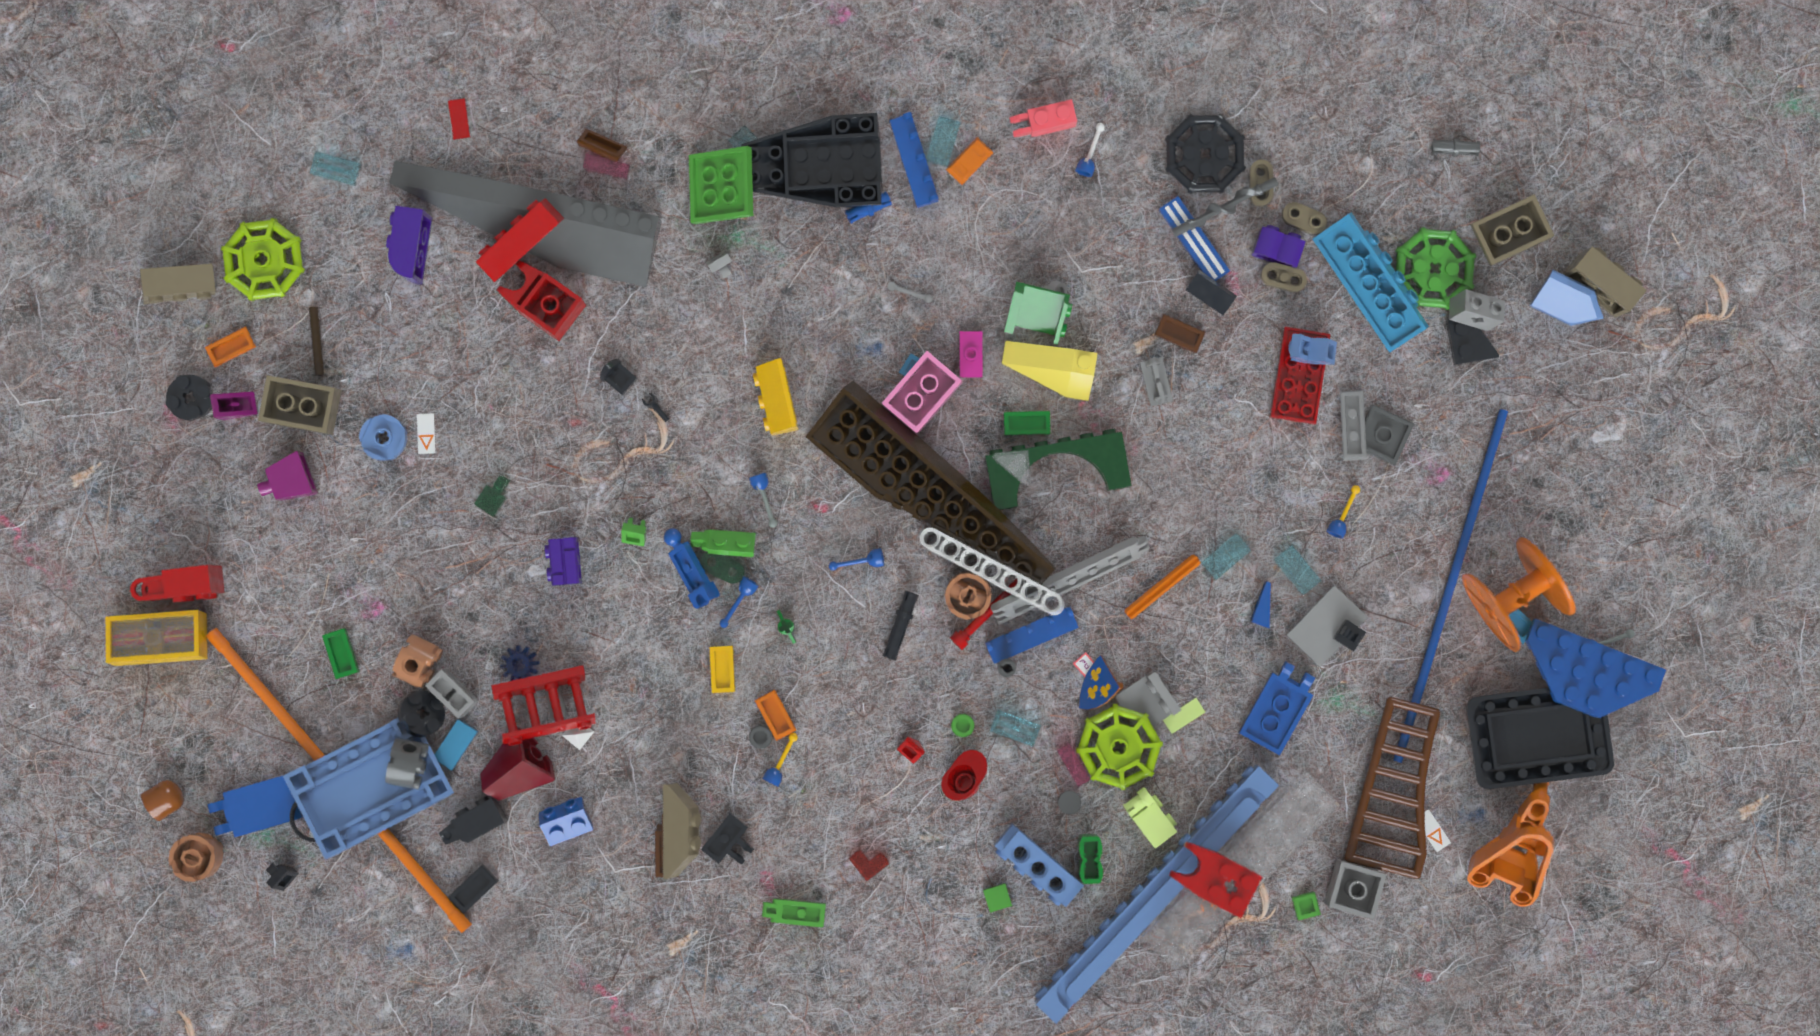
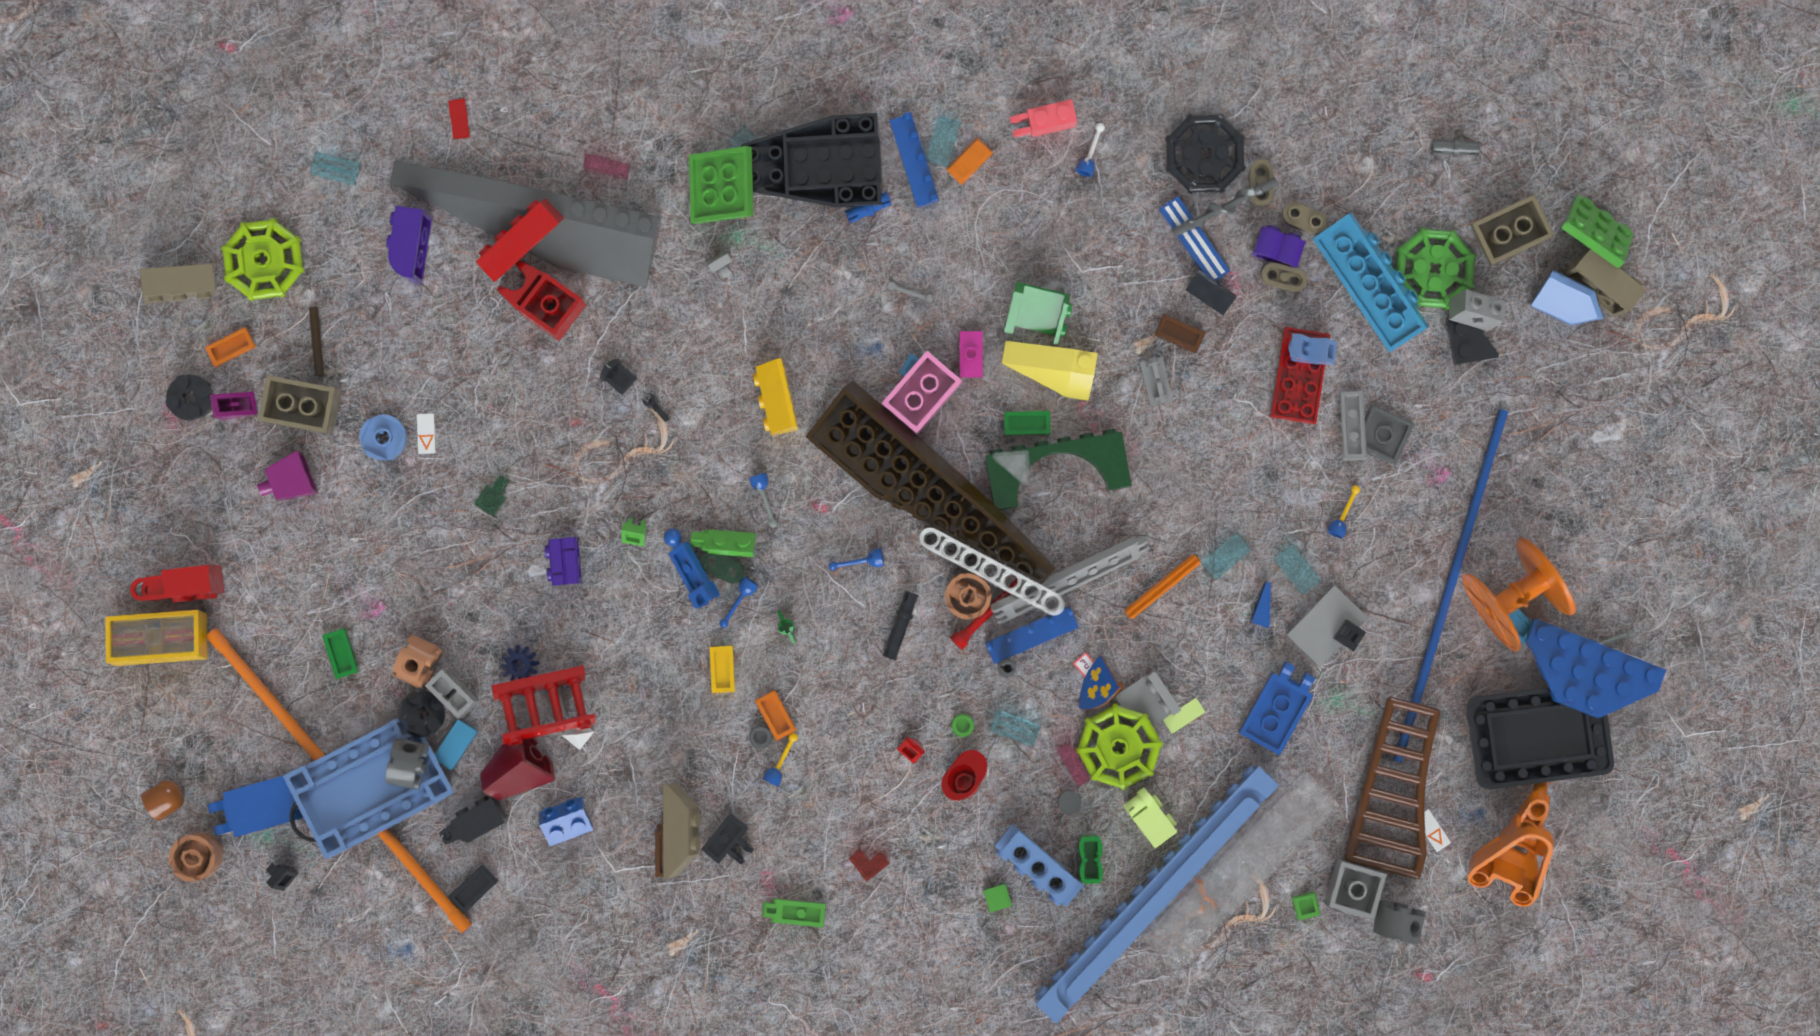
reddish brown tile [577,129,628,162] -> none
red brick [1169,841,1263,919] -> none
none -> dark grey brick [1373,900,1426,944]
none -> bright green plate [1561,195,1634,269]

